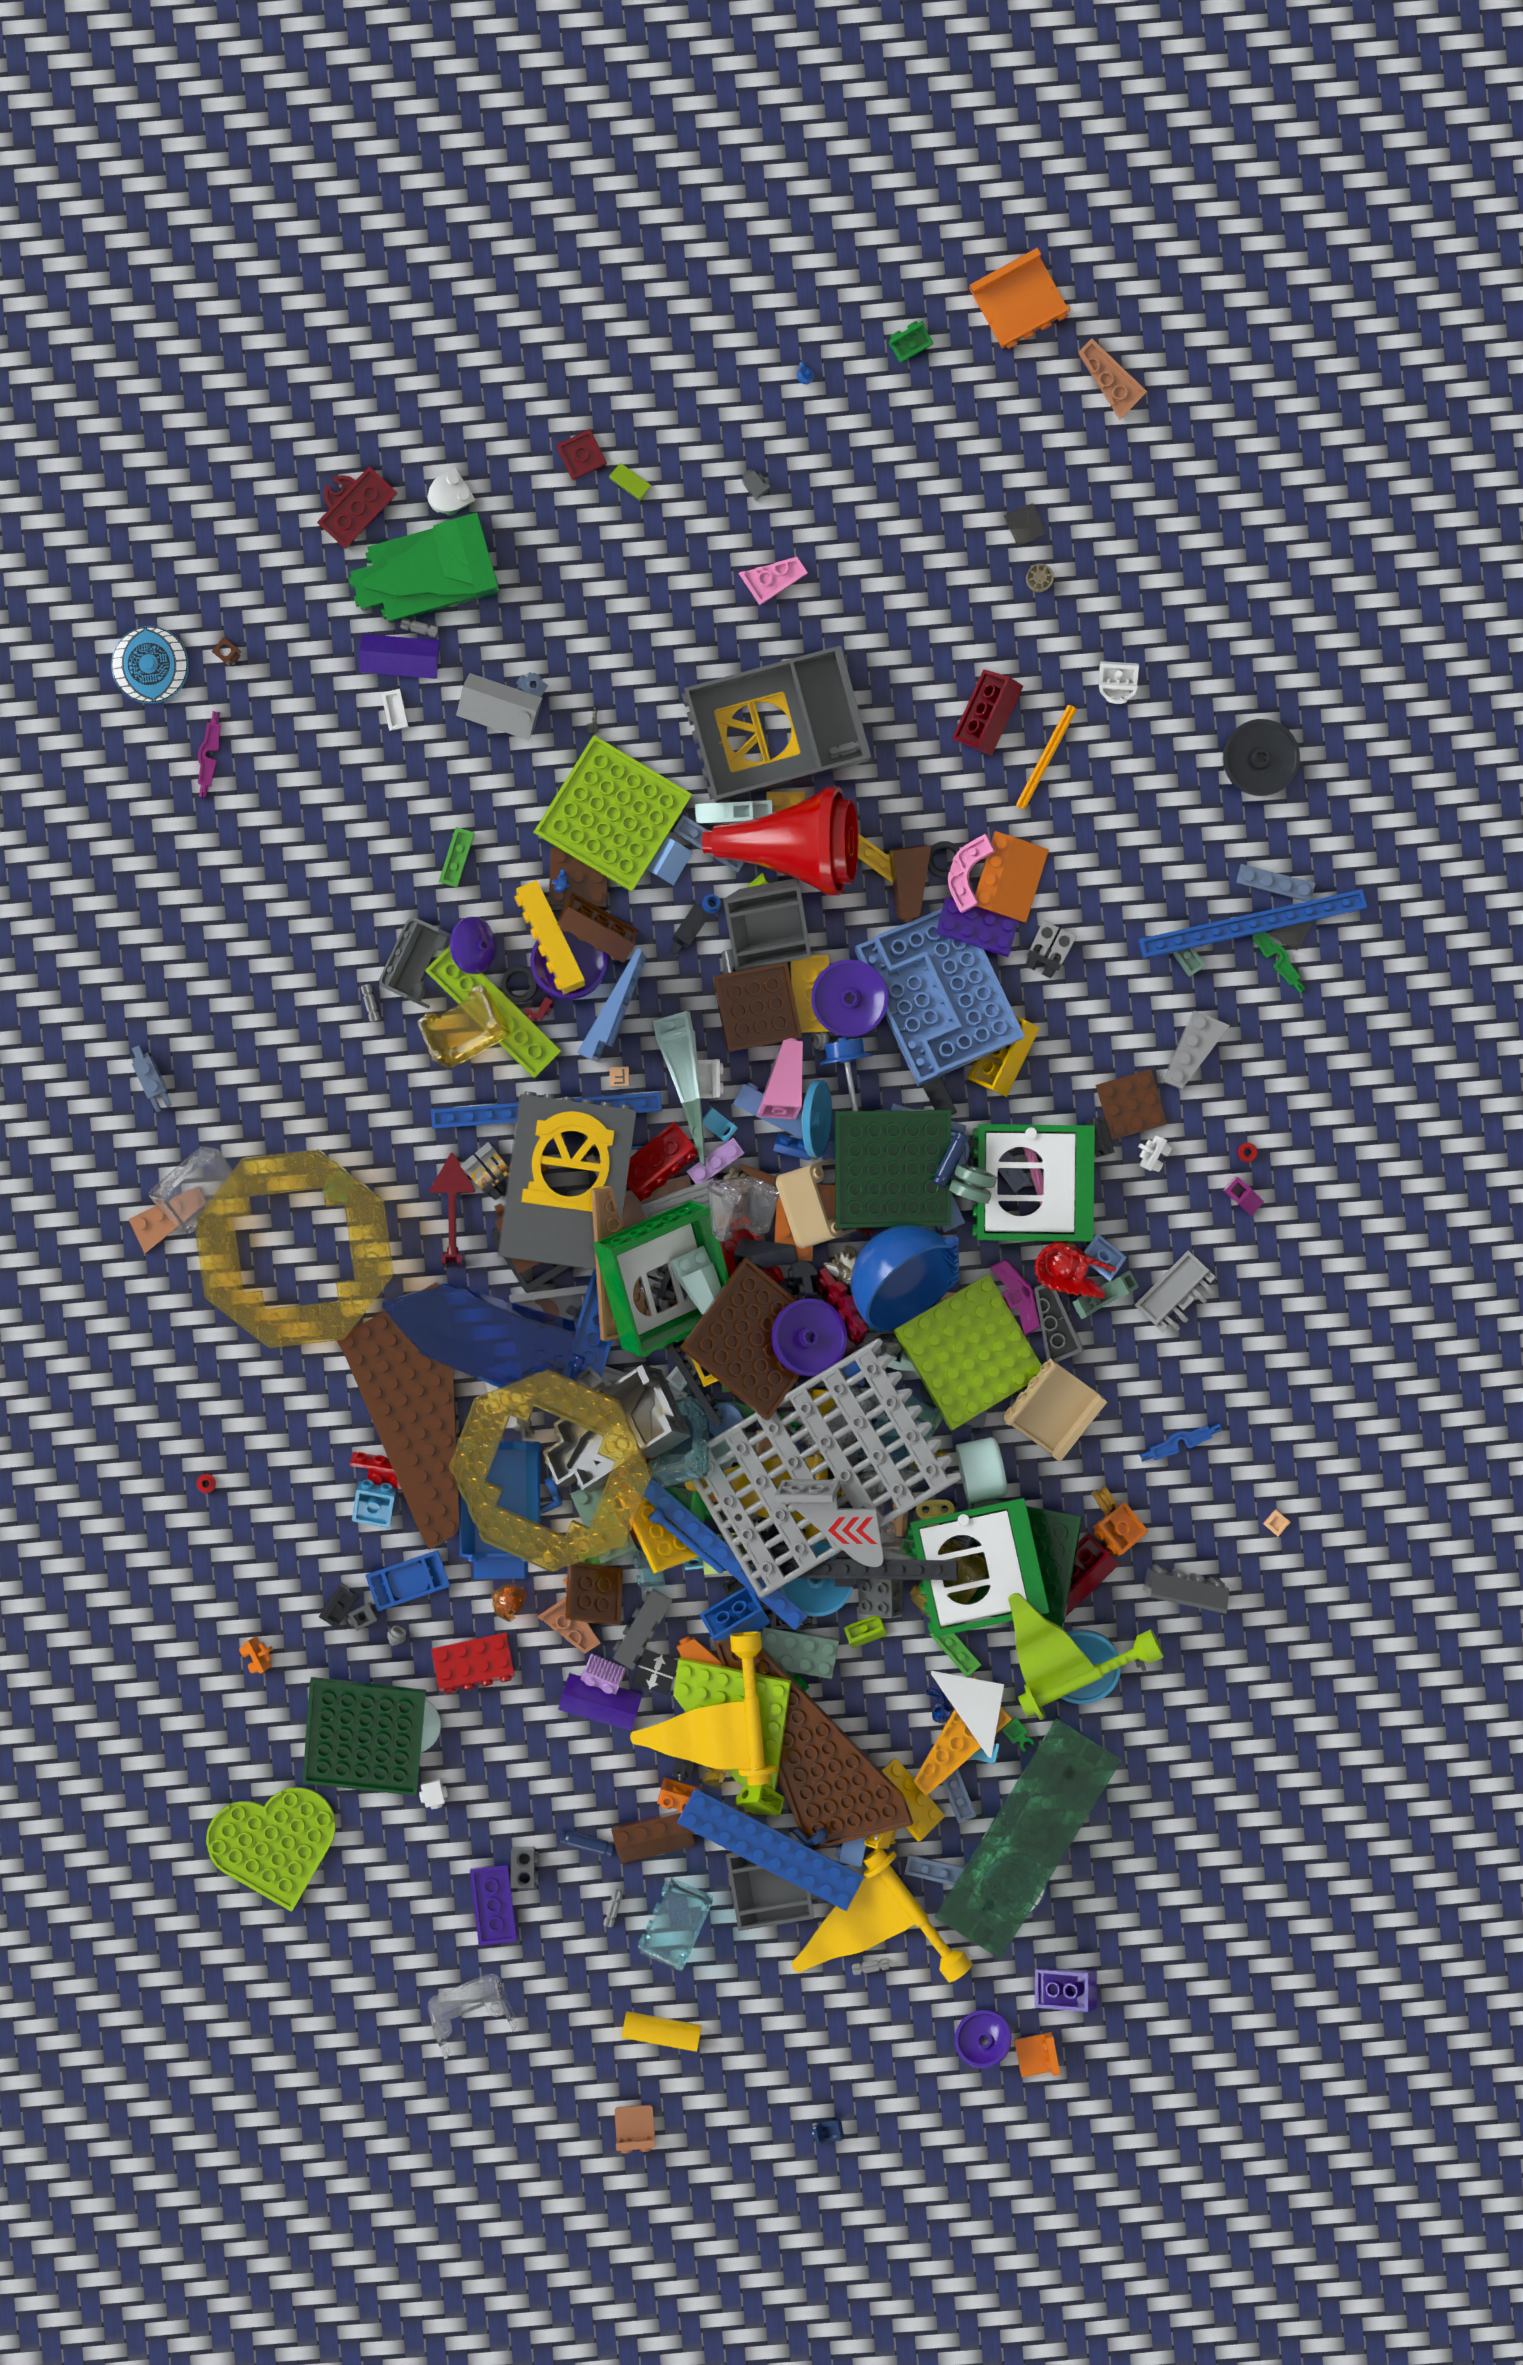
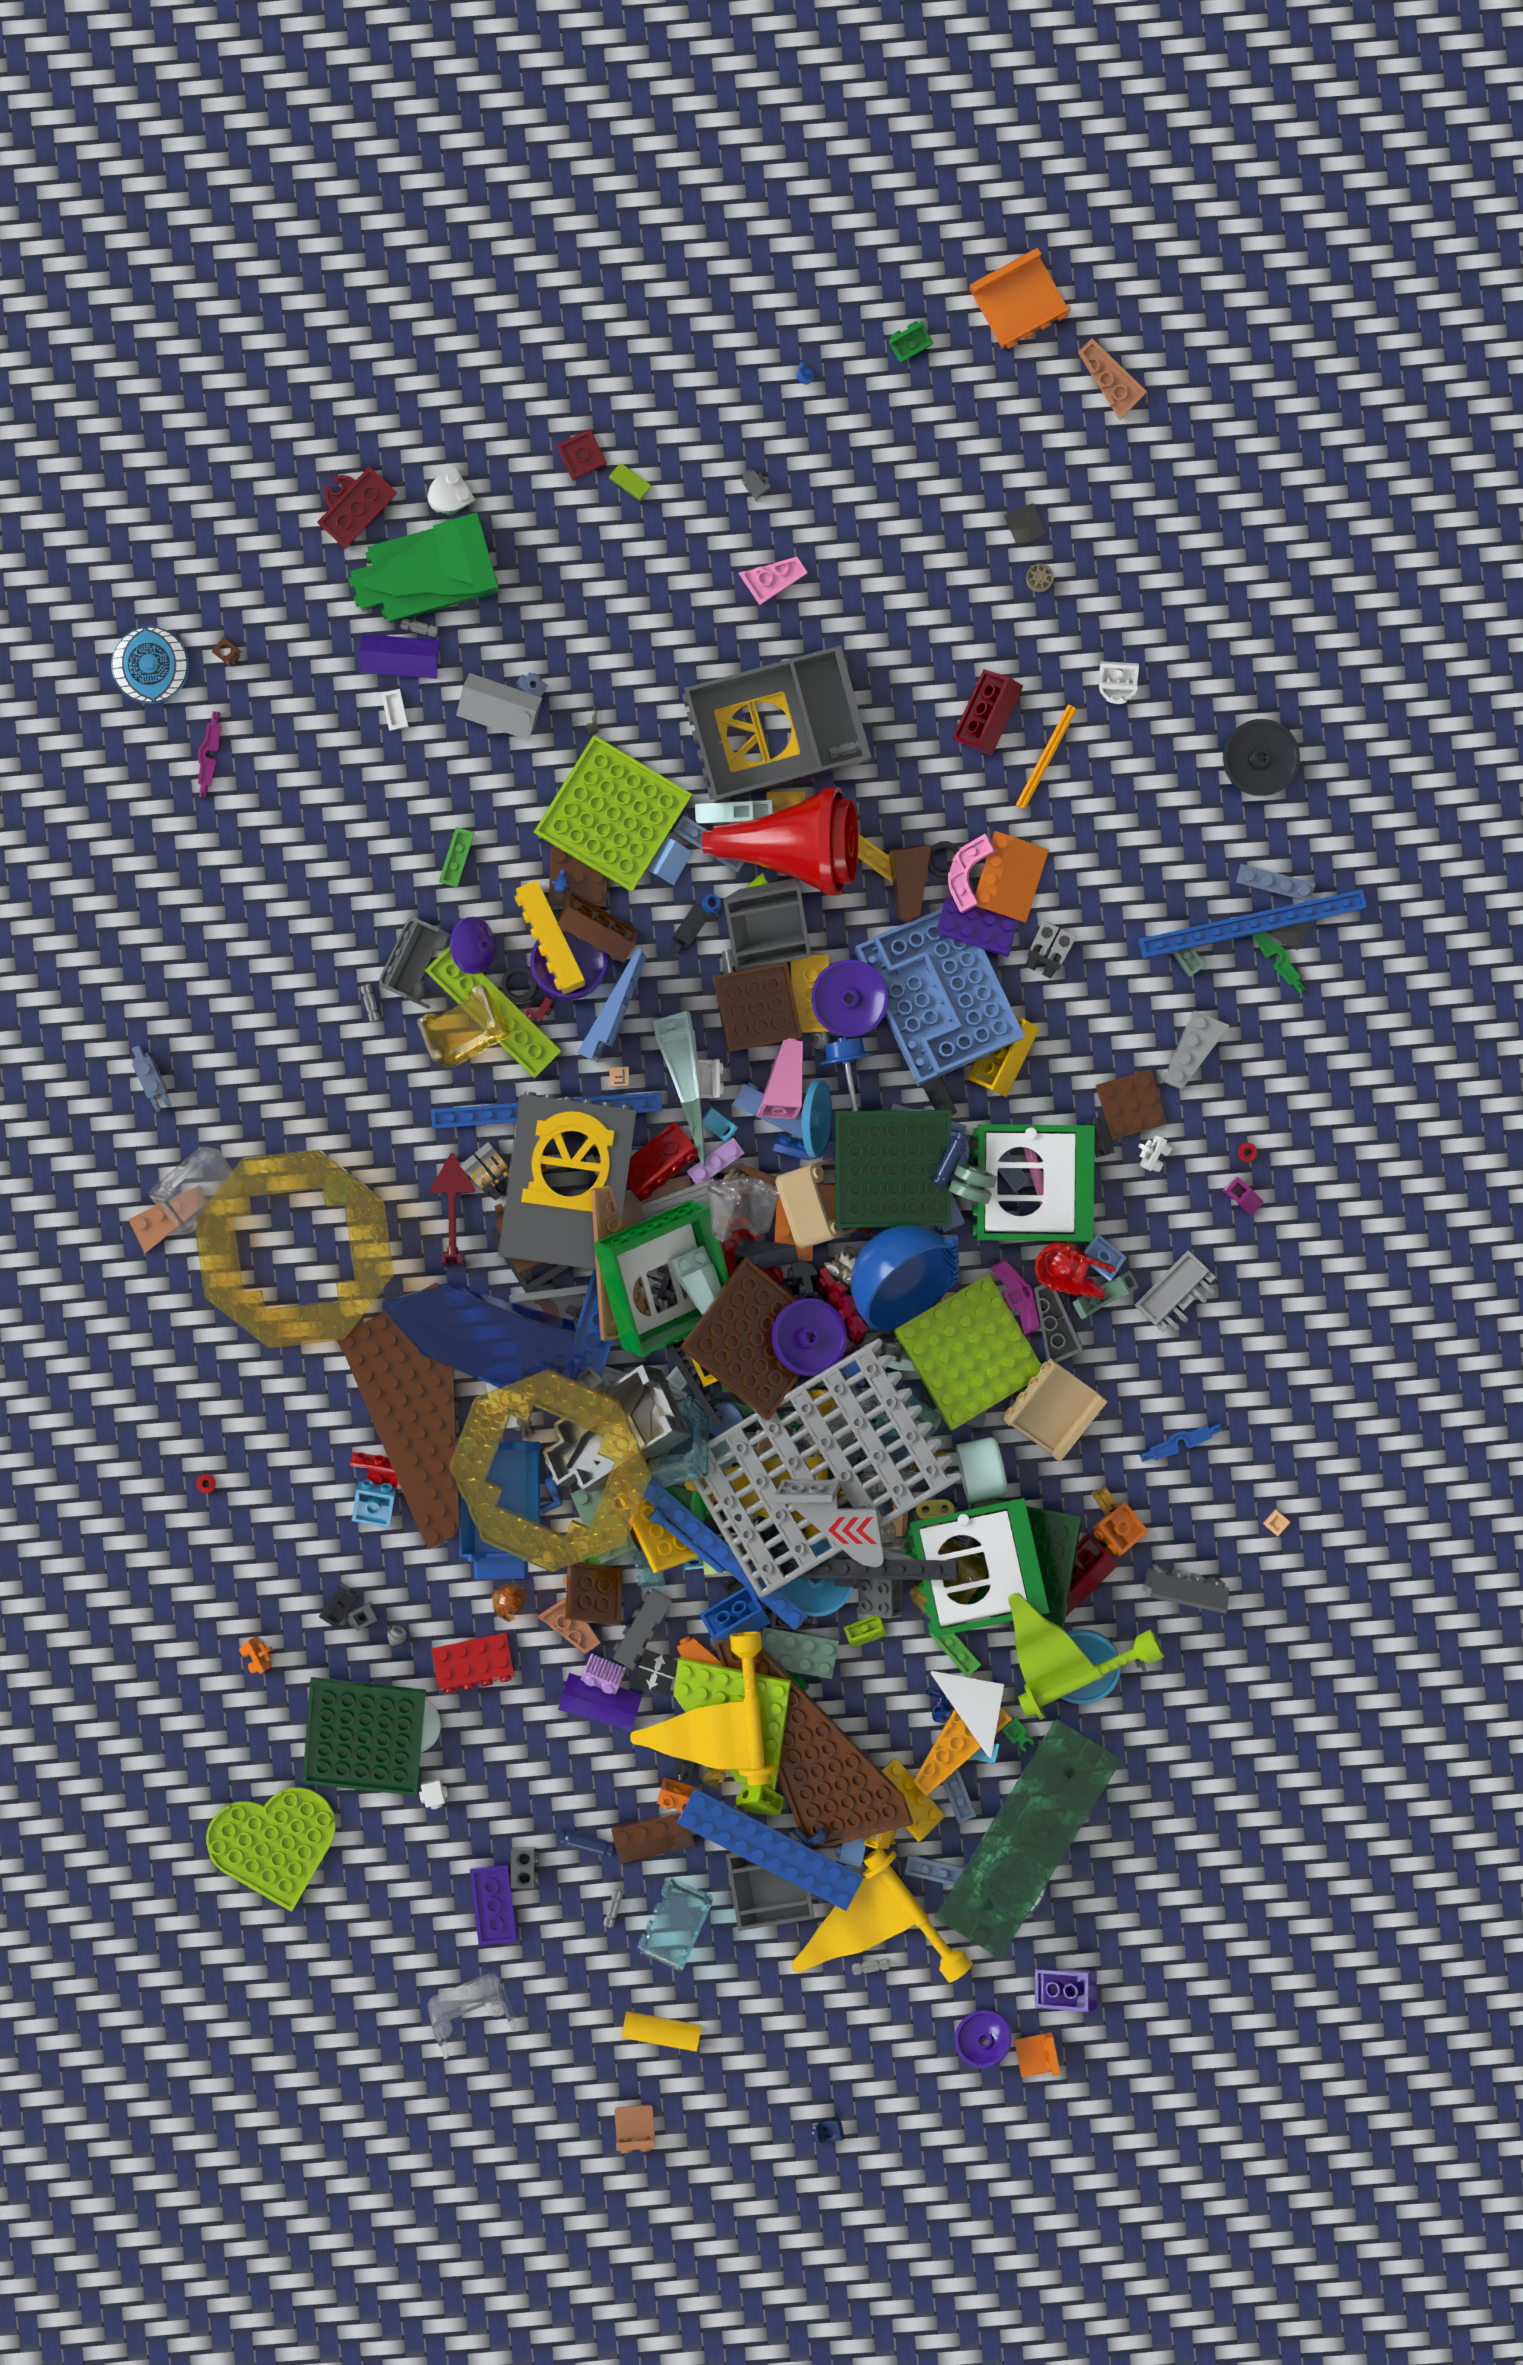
blue slope [365,1550,450,1611] -> none

